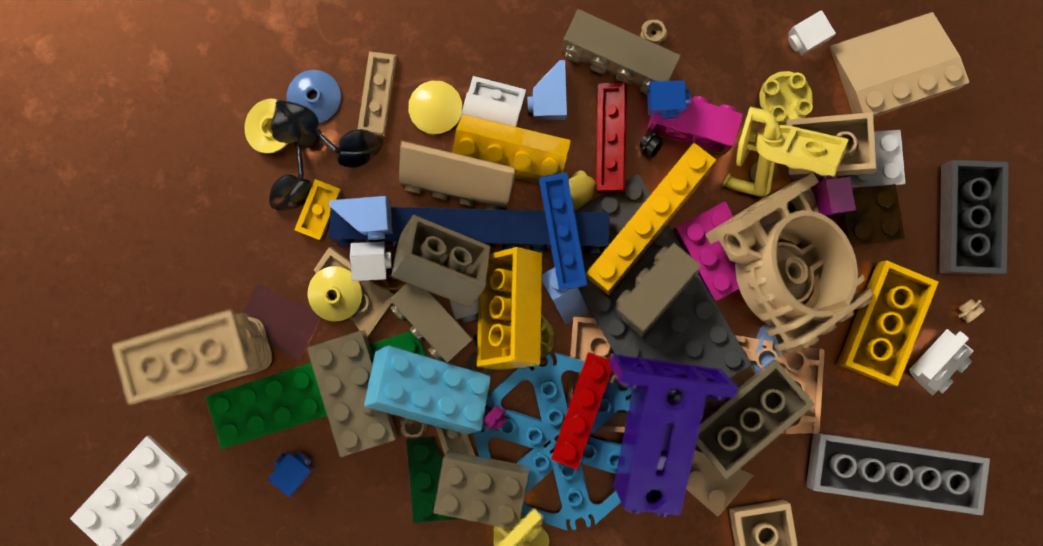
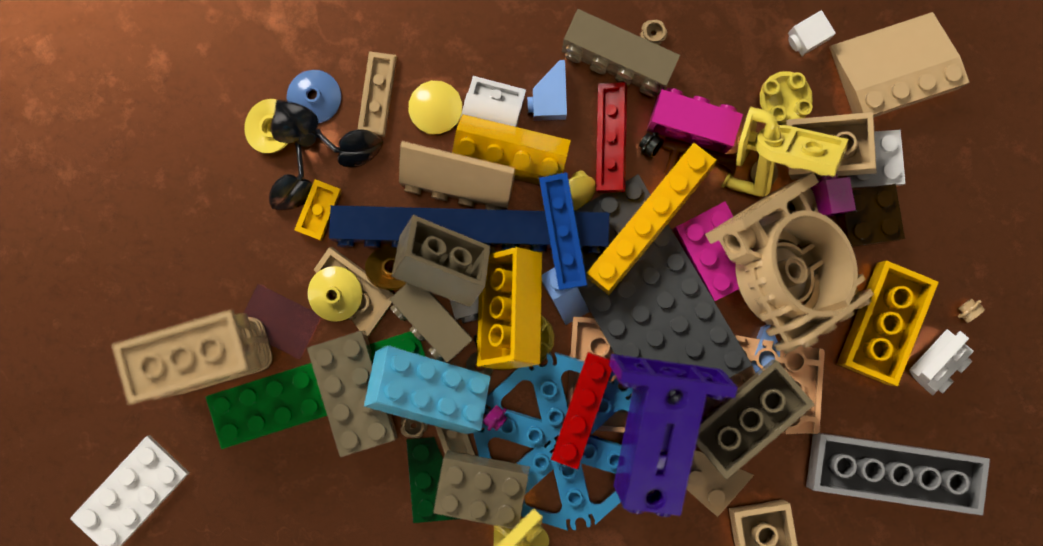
blue brick [267,451,315,497] -> none
light blue slope [329,196,393,240] -> none
white brick [350,241,392,281] -> none
dark tan brick [616,243,701,337] -> none
blue brick [647,81,690,120] -> none
dark grey brick [939,160,1009,276] -> none
none -> reddish brown piece [663,137,738,176]

